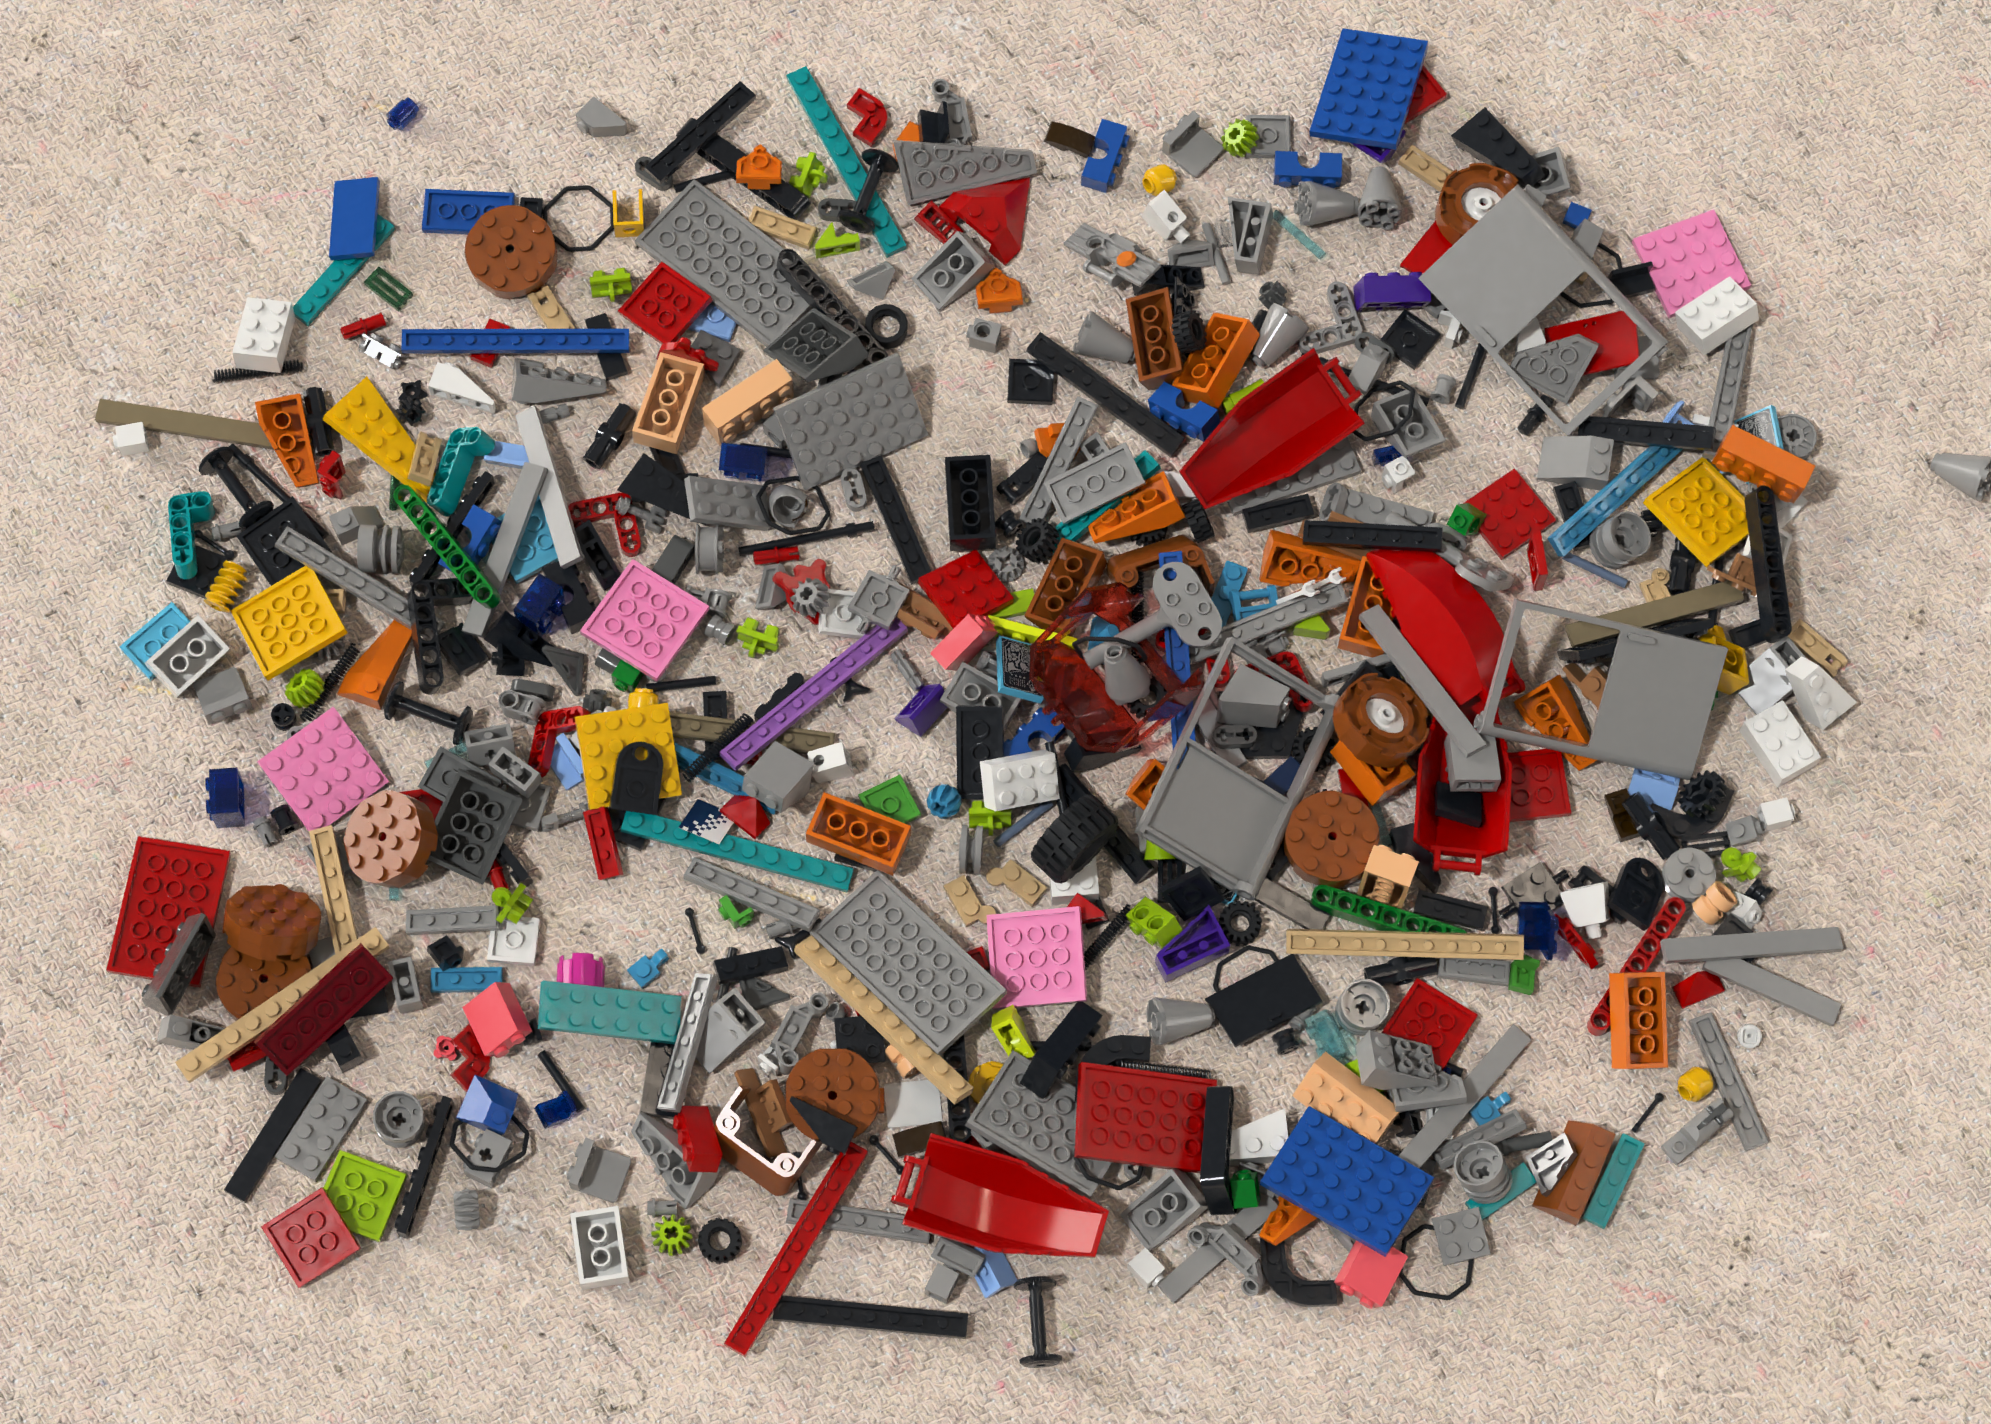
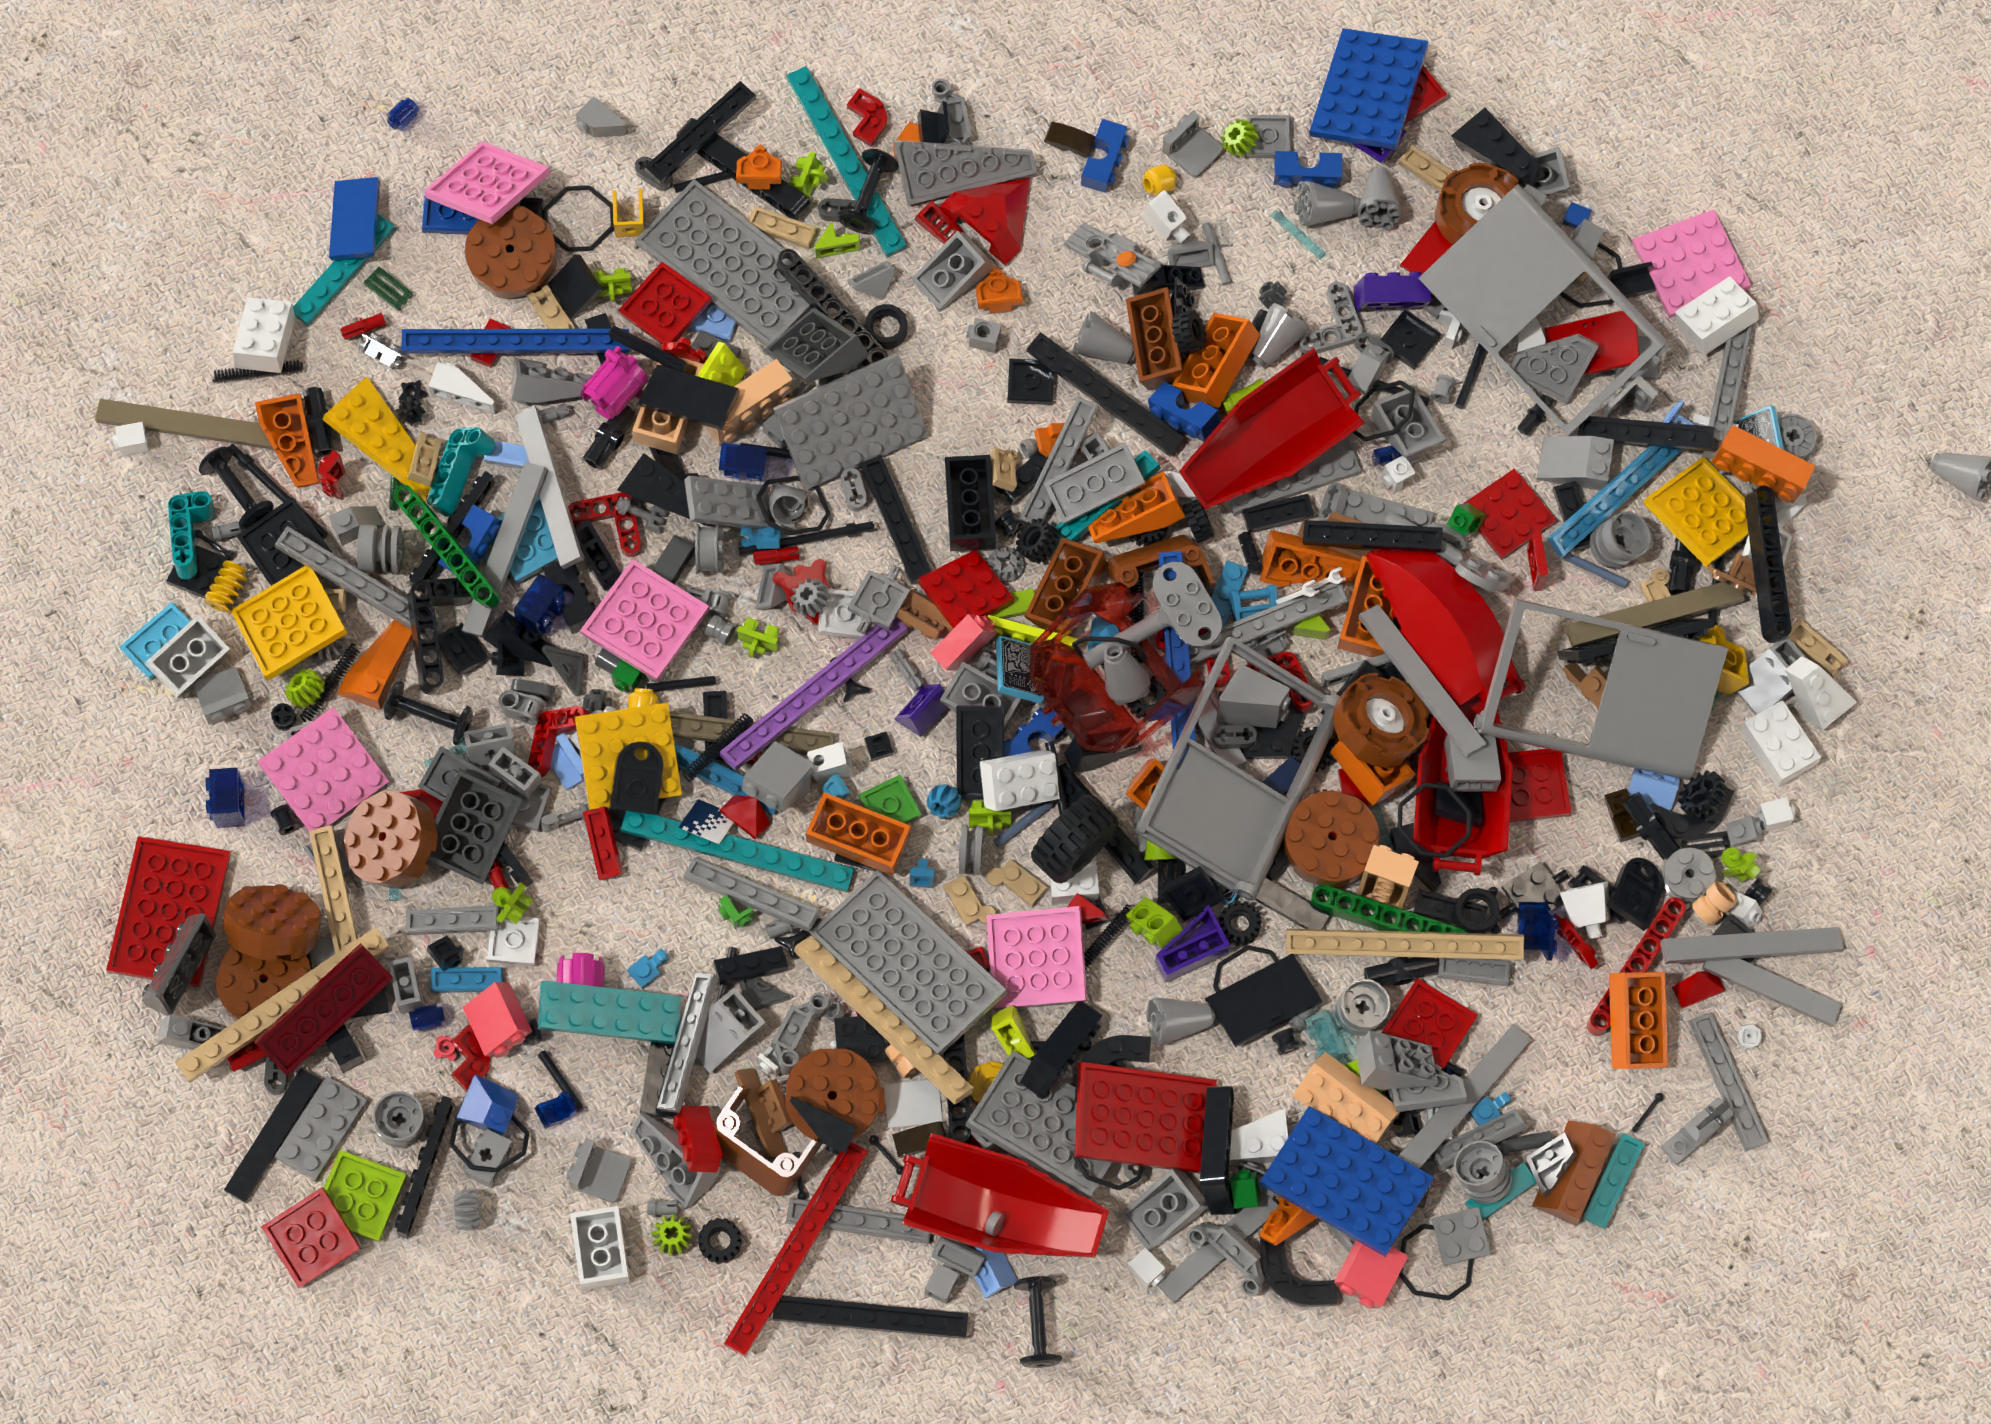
light grey pin [253,816,278,848] -> none
black hinge [685,908,705,955] -> none
black hinge [754,672,805,722] -> none
black piece [1117,1060,1211,1079] -> none
light grey wedge [1228,197,1274,275] -> none
bright green bracket [1508,955,1540,995] -> none
orange wedge [1514,674,1597,771] -> none
black gear [1640,510,1662,537] -> none
yellow head [1677,1066,1713,1102] -> none
black tile [1728,619,1767,650] -> none
none -> clear blue brick [409,1003,445,1032]
none -> bright pink plate [424,141,550,224]
none -> black tile [549,254,603,318]
none -> dark pink container [580,346,649,419]
none -> black axle [608,326,688,372]
none -> black tile [638,365,740,430]
none -> neon yellow plate [697,342,748,387]
none -> dark azure plate [740,527,782,549]
none -> medium azure tile [821,773,850,800]
none -> black tile [864,731,893,762]
none -> dark azure tile [910,858,934,888]
none -> light grey tile [985,1211,1005,1236]
none -> tan hinge [990,447,1020,492]
none -> black axle [1238,532,1262,574]
none -> black piece [1397,783,1472,858]
none -> black tyre [1453,888,1500,934]

